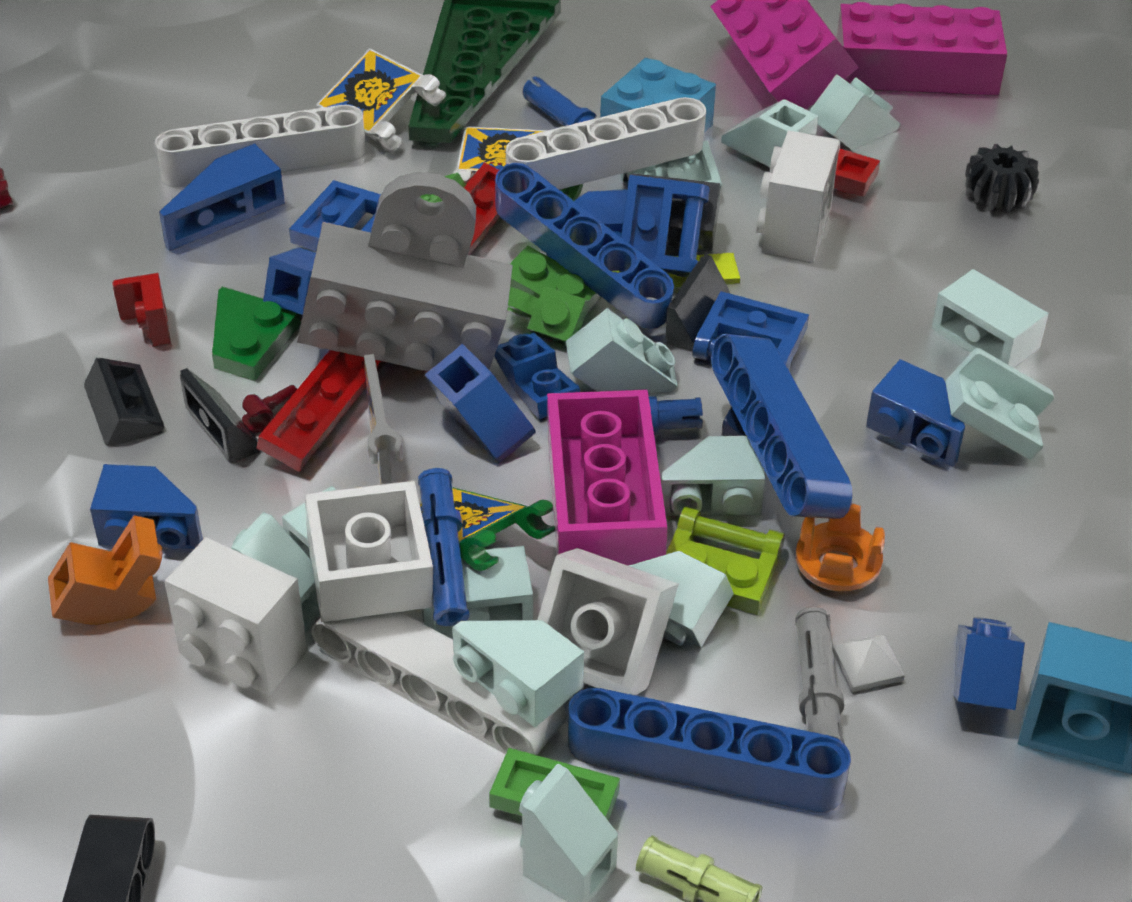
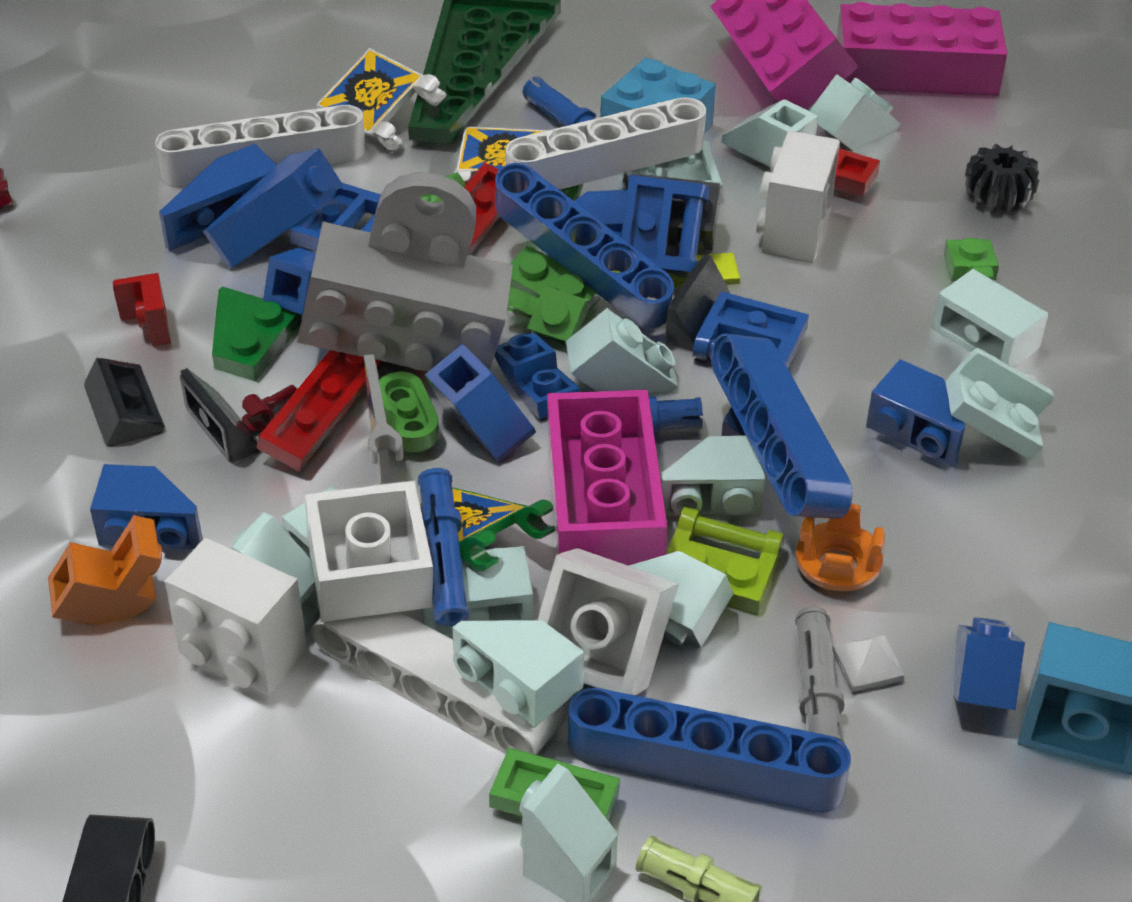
none -> blue slope [203,148,343,268]
none -> bright green plate [379,372,439,452]
none -> bright green plate [944,238,999,281]

